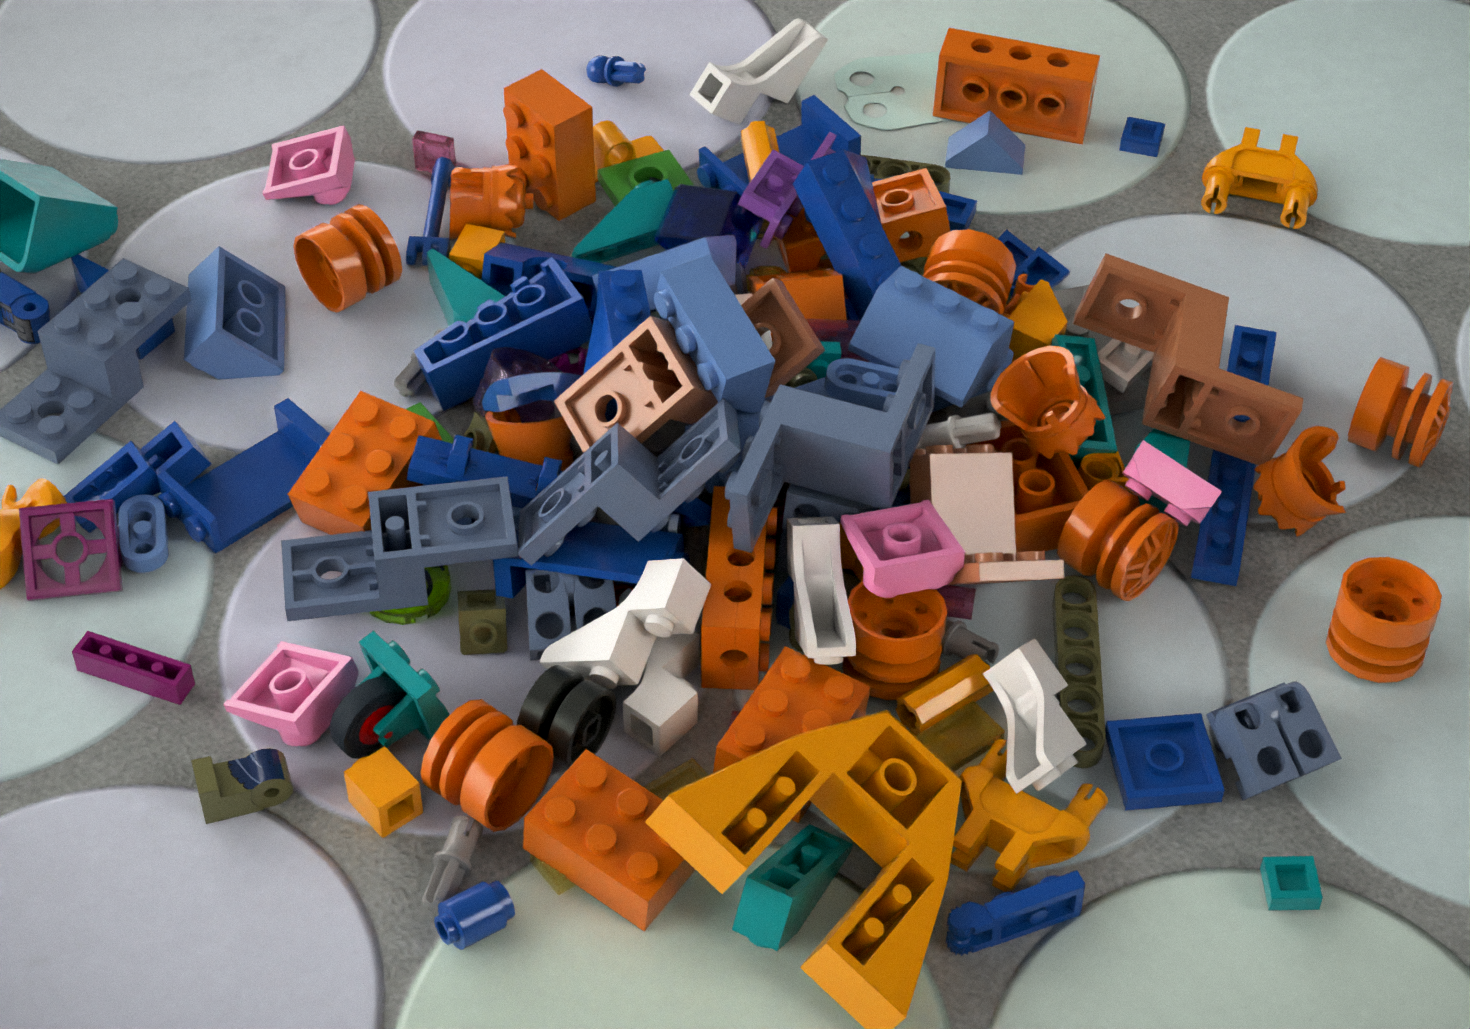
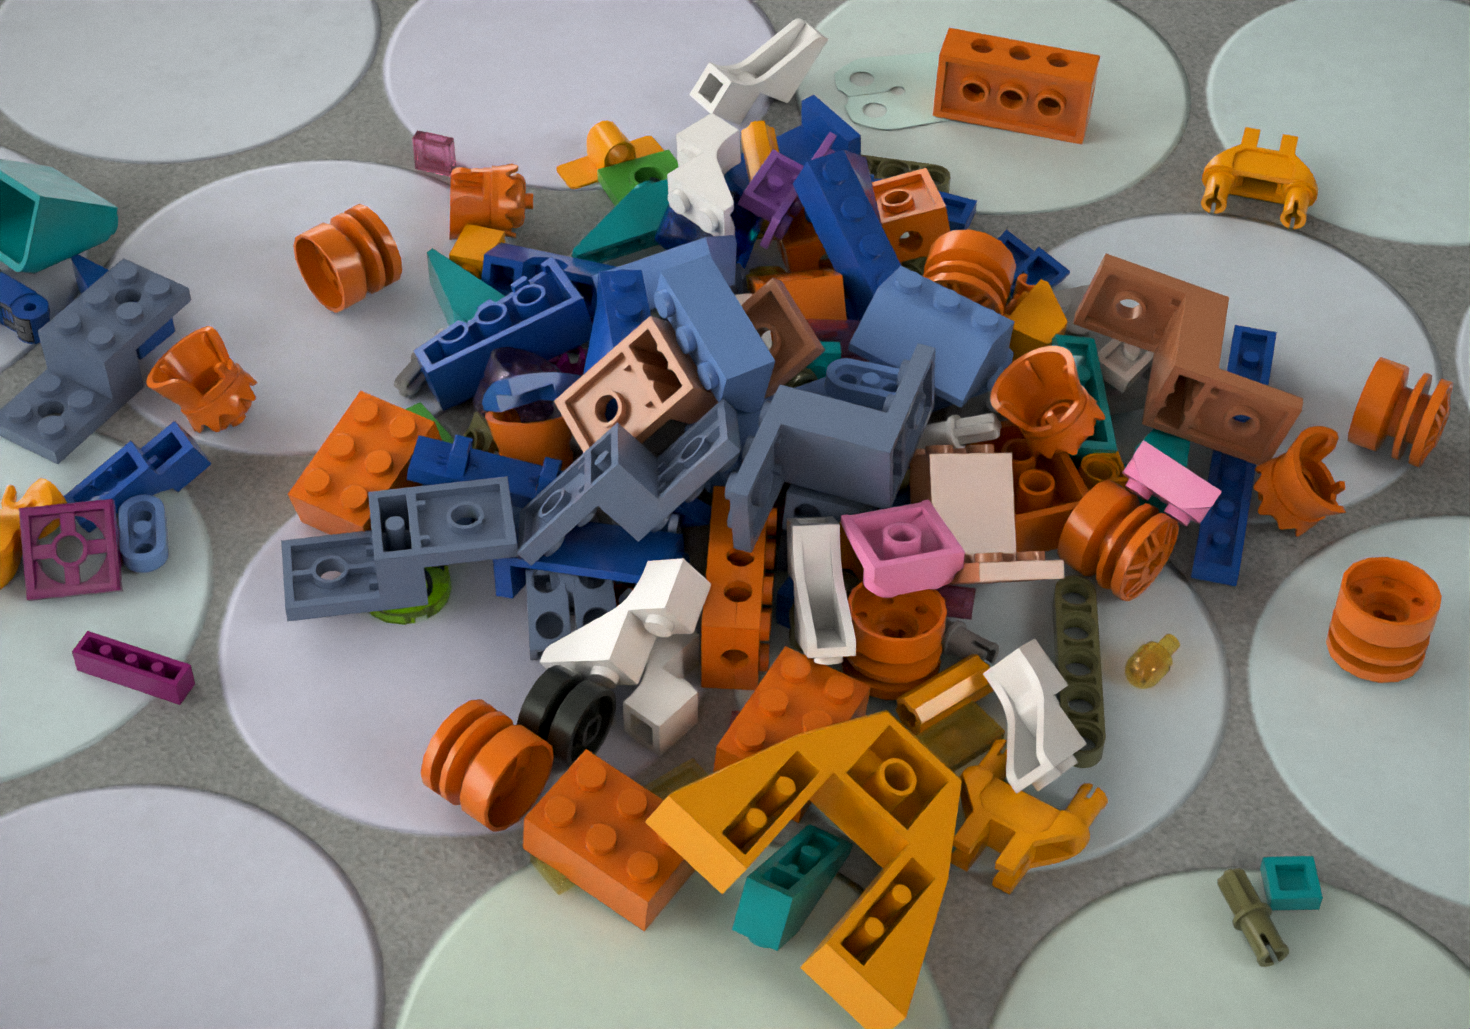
blue panel [157,398,330,553] -> none
medium blue slope [184,246,285,380] -> none
olive leg [191,748,293,824] -> none
bright pink slope [223,641,359,746] -> none
bright pink slope [263,125,355,205] -> none
plate [329,630,450,759] -> none
light orange brick [344,746,423,838] -> none
blue hinge [406,157,455,266] -> none
light grey axle [422,816,483,913] -> none
blue brick [434,881,515,950] -> none
olive bracket [457,589,507,655] -> none
orange brick [503,69,596,221] -> none
blue axle [586,55,646,87] -> none
medium blue slope [945,111,1025,175] -> none
blue hinge [946,870,1085,956] -> none
blue plate [1105,713,1225,811] -> none
blue tile [1119,117,1165,157] -> none
sand blue hips [1206,681,1342,801] -> none
none -> orange hat [146,326,257,433]
none -> white arch [667,113,741,236]
none -> clear yellow cylinder [1125,634,1180,689]
none -> olive axle [1217,868,1289,967]

